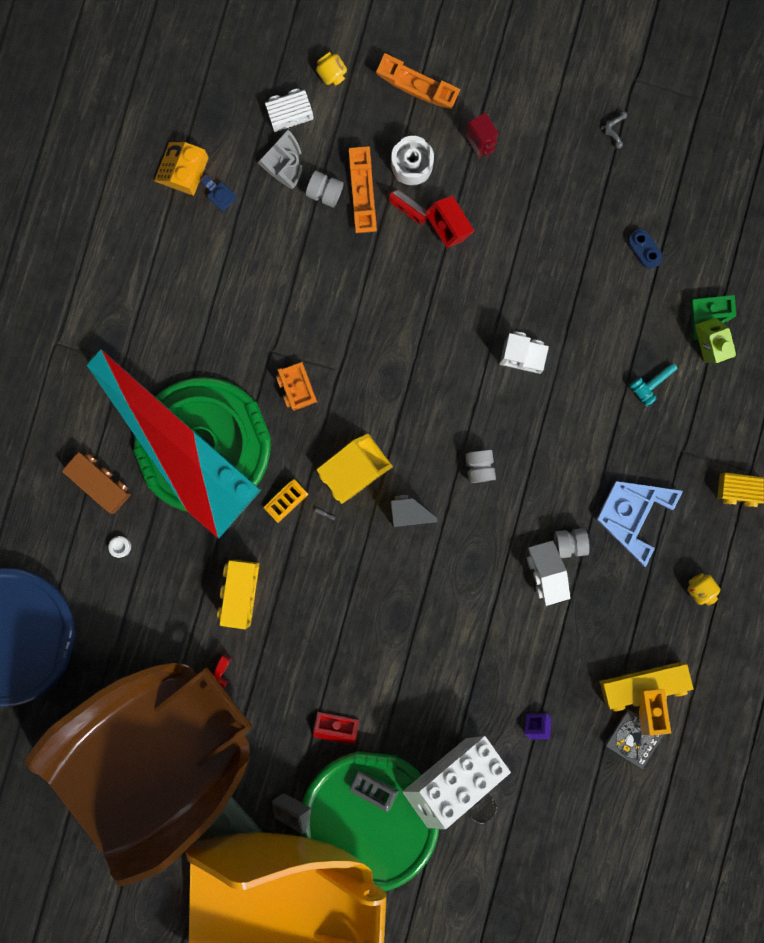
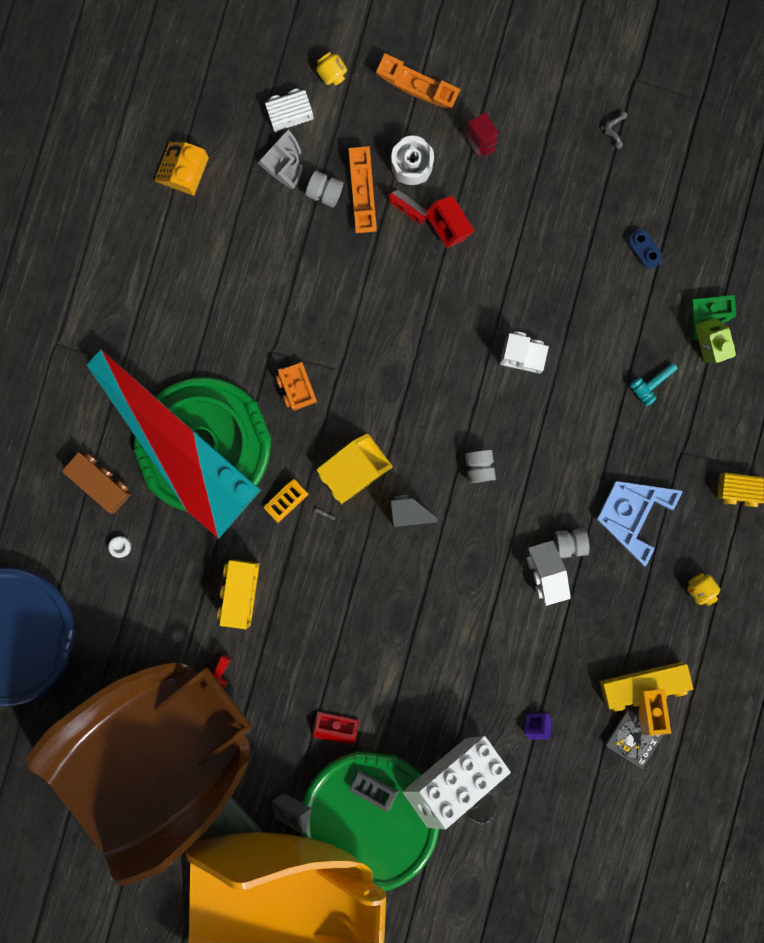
dark blue plate [200,175,237,213] -> none

